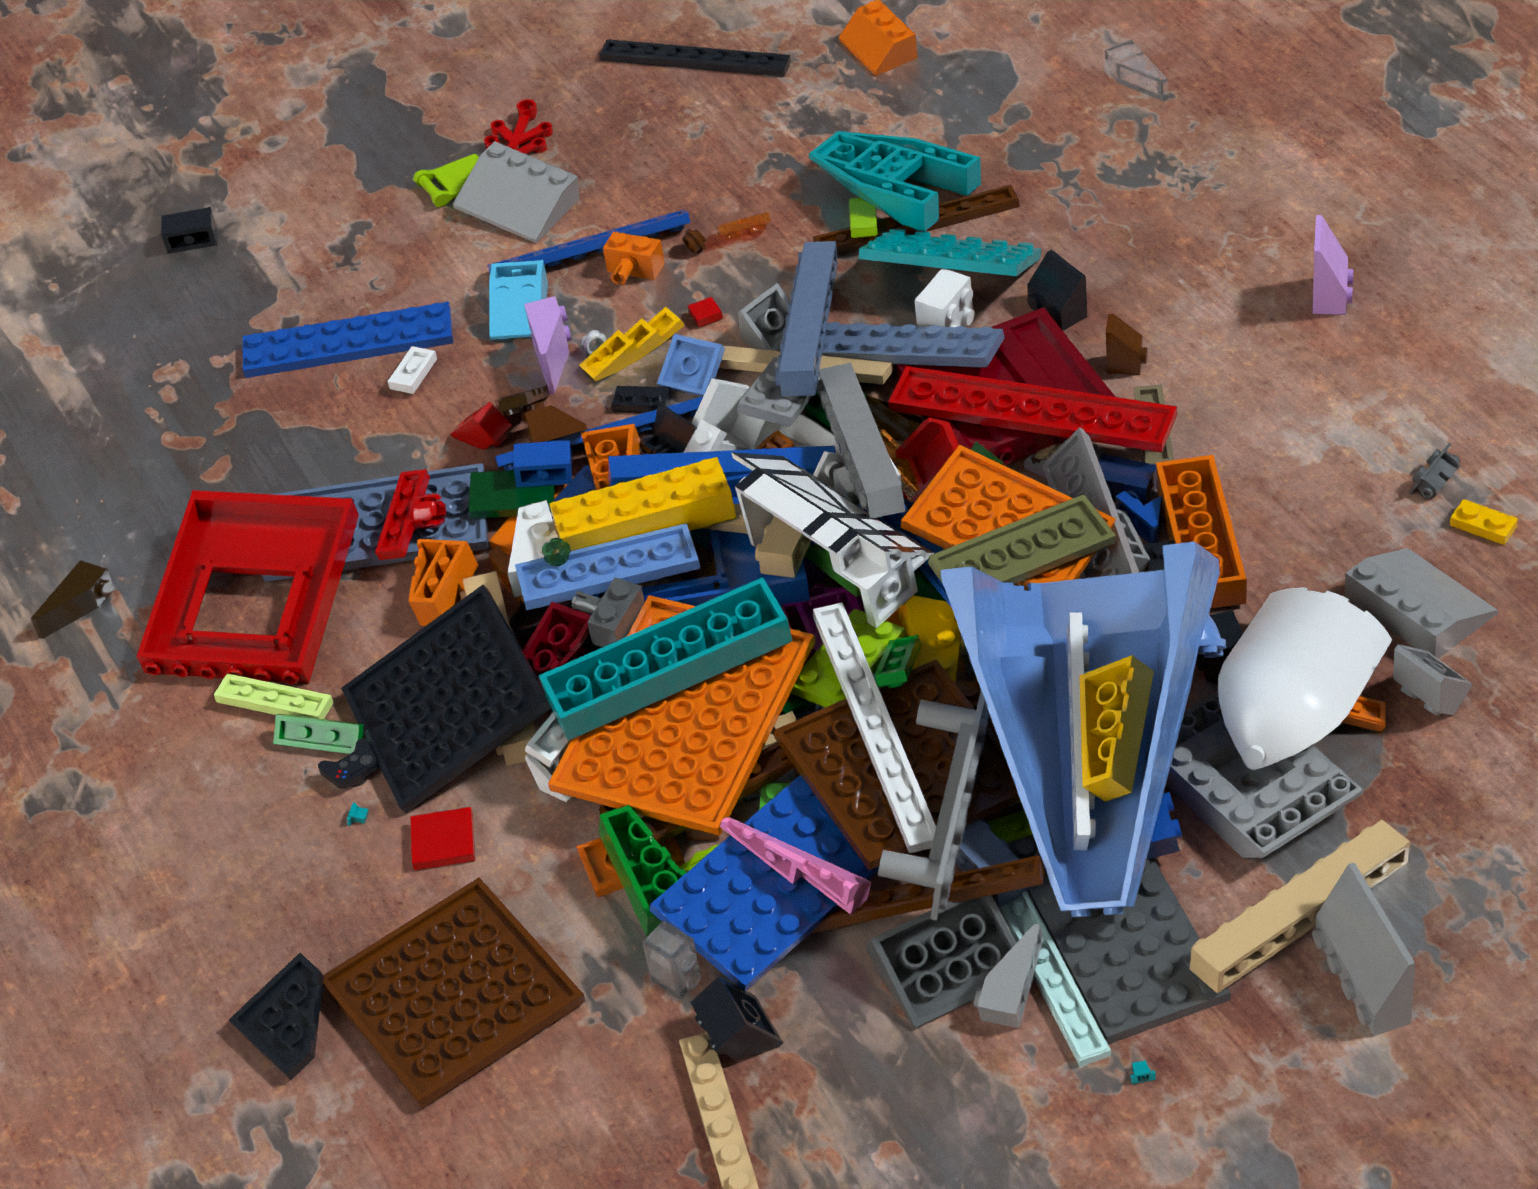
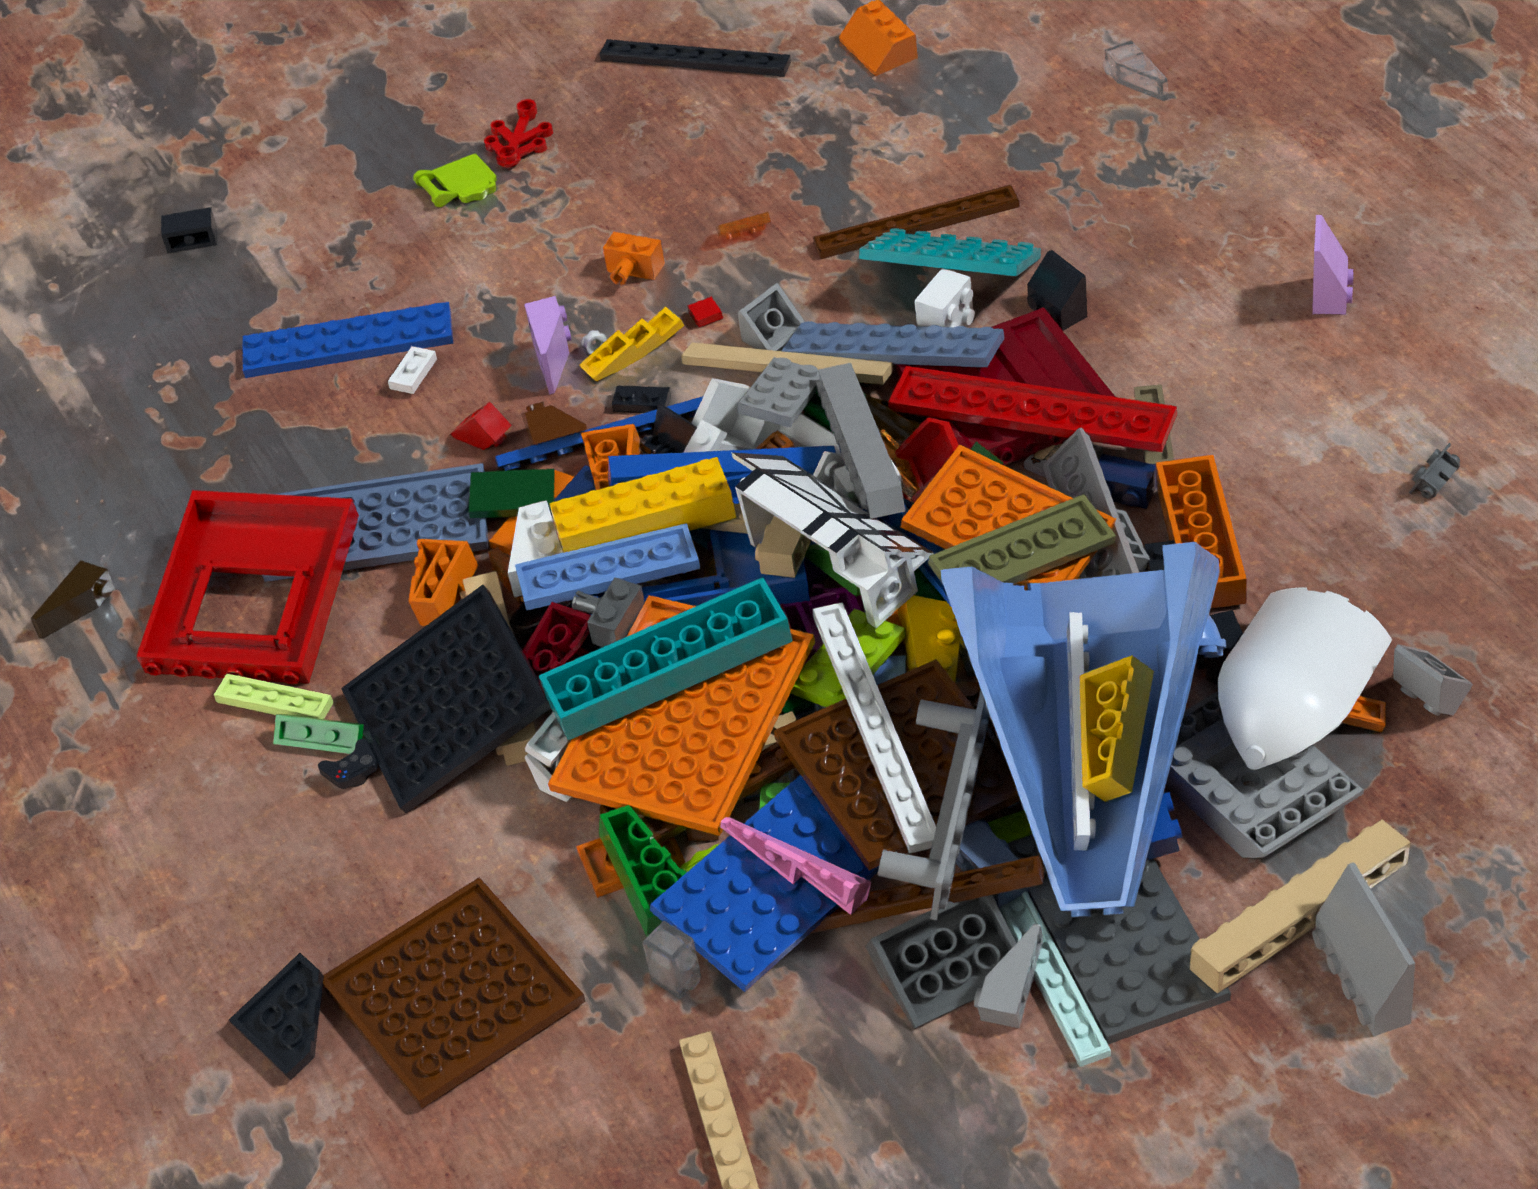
teal piece [347,802,369,825] -> none
red plate [375,469,446,560] -> none
red tile [410,807,475,870] -> none
light grey slope [453,141,580,243] -> none
blue plate [487,209,691,275] -> none
medium azure slope [489,260,548,340] -> none
dark brown wing [495,385,549,415] -> none
blue brick [514,440,572,487] -> none
clear green plate [541,538,571,566] -> none
medium blue plate [657,334,725,397] -> none
reddish brown plate [682,229,706,253] -> none
black slope [690,976,783,1060] -> none
sand blue brick [775,241,838,396] -> none
teal wedge [809,131,981,231] -> none
lime tile [849,198,878,238] -> none
green plate [875,635,921,688] -> none
reddish brown slope [1105,314,1148,375] -> none
blue slope [1115,491,1162,544] -> none
teal piece [1130,1060,1156,1084] -> none
light grey slope [1345,548,1498,658] -> none
yellow plate [1450,499,1518,545] -> none

